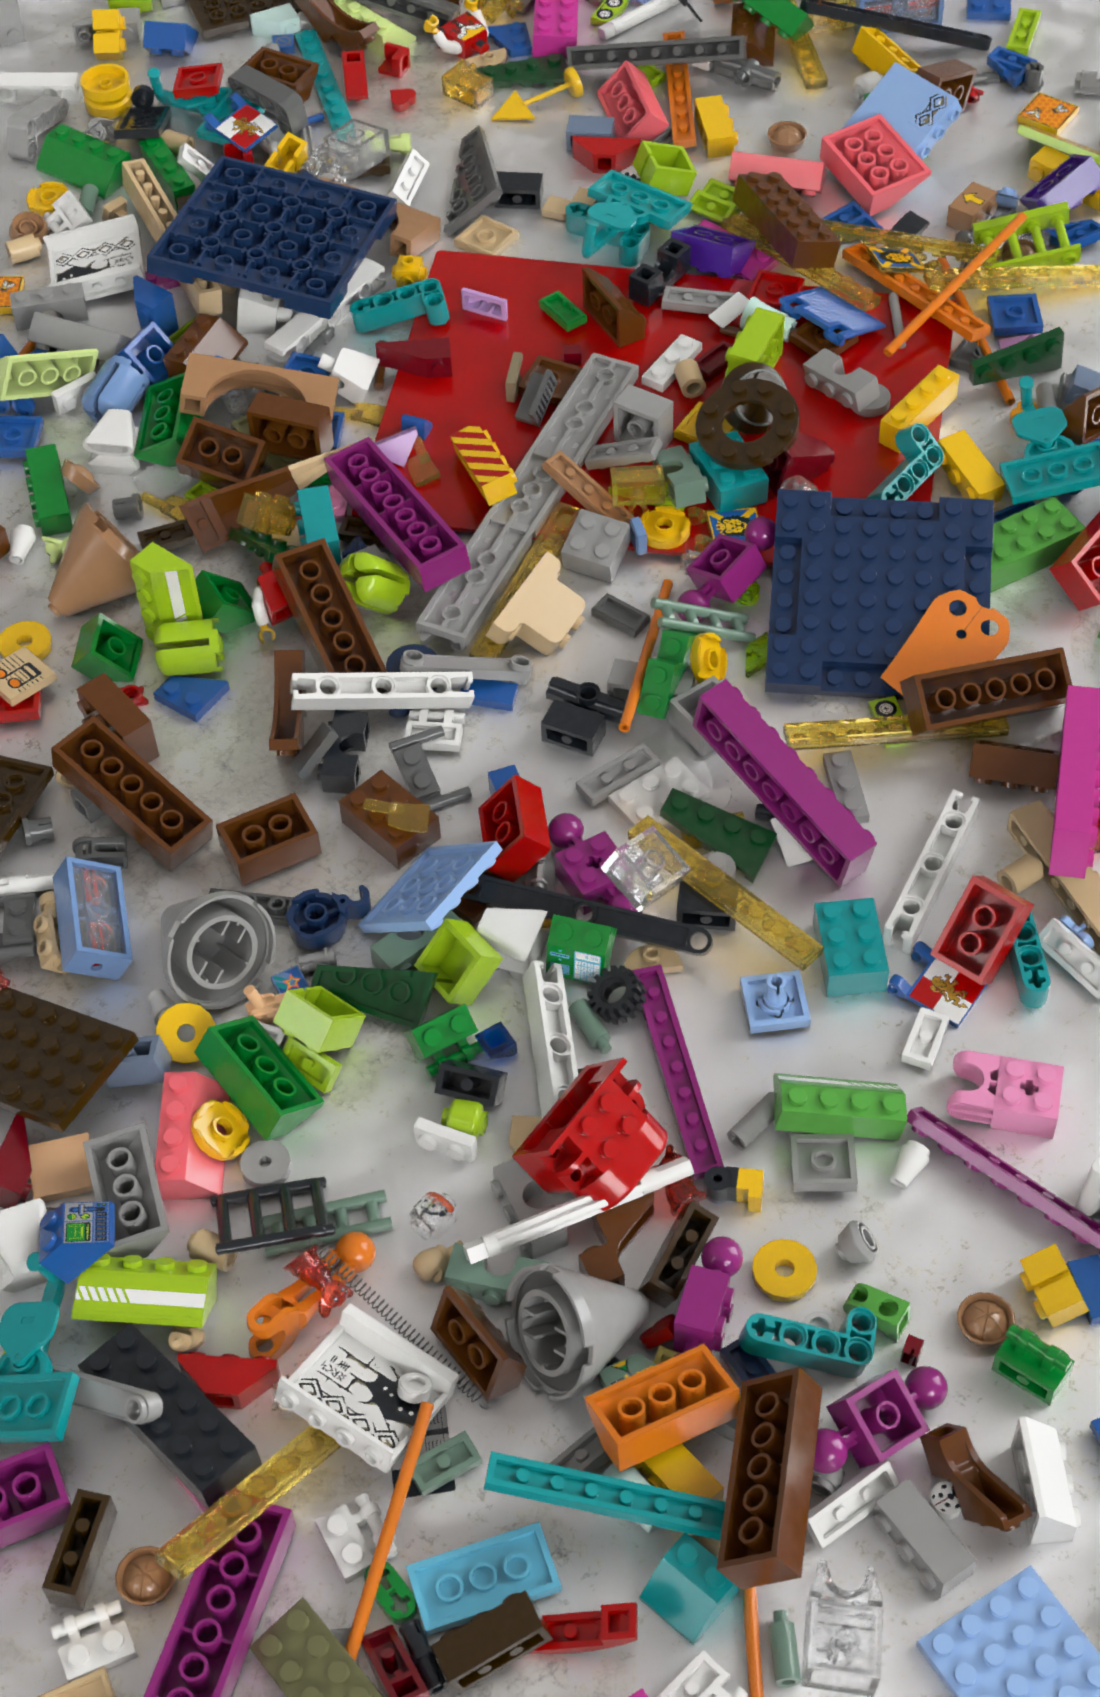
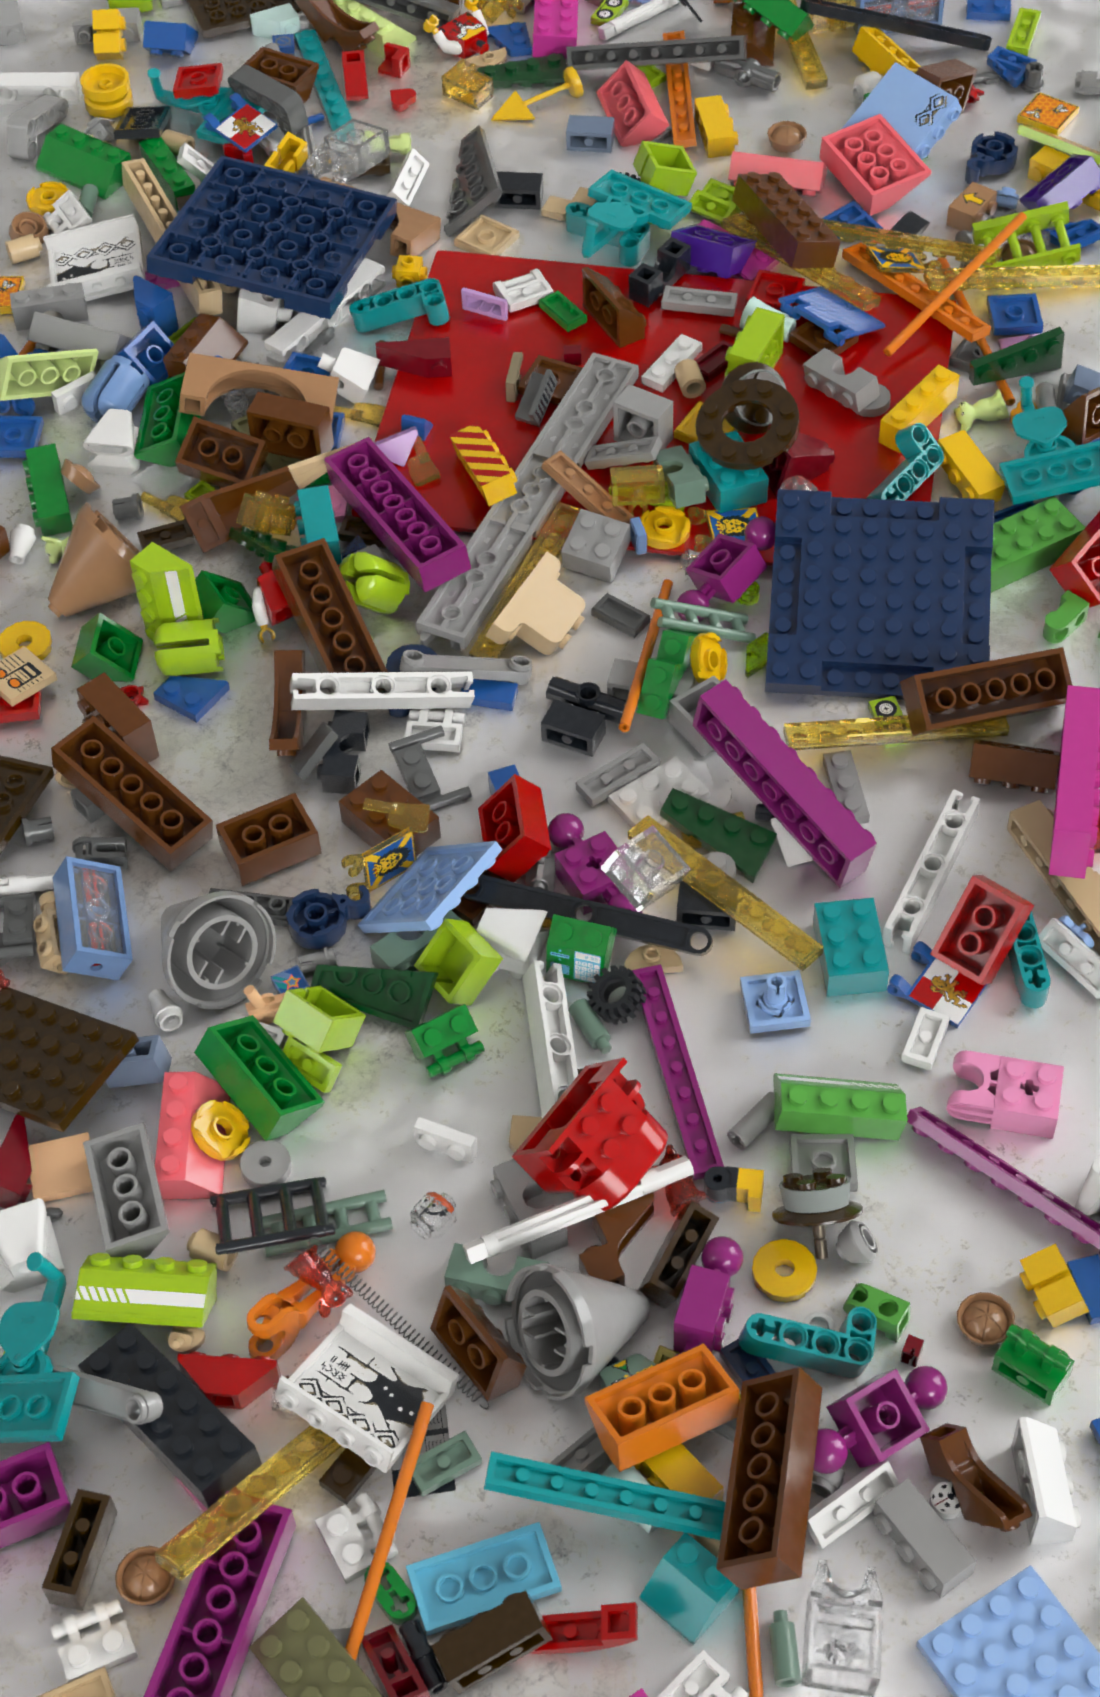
blue slope [39,1201,115,1284] -> none
tan tile [102,195,128,221] -> none
black tile [132,85,154,107] -> none
yellow tile [155,1003,216,1064] -> none
white tile [397,1372,432,1404] -> none
tan piece [413,1240,464,1283] -> none
black brick [434,1059,508,1107] -> none
lime head [441,1099,489,1140] -> none
clear blue slope [475,1021,518,1060] -> none
red slope [572,136,641,173] -> none
red tile [639,1314,676,1349] -> none
white sticker [708,292,749,328] -> none
orange piece [880,589,1010,695] -> none
light grey bar [888,292,906,349] -> none
white cone [890,1140,930,1190] -> none
tan brick [997,854,1044,894] -> none
none -> dark brown plate [319,1448,377,1505]
none -> flag [341,826,417,901]
none -> white plate [493,268,554,313]
none -> piece [772,1168,863,1259]
none -> yellowish green animal [954,389,1010,432]
none -> dark blue piece [965,132,1018,184]
none -> bright green leg [1043,590,1090,643]

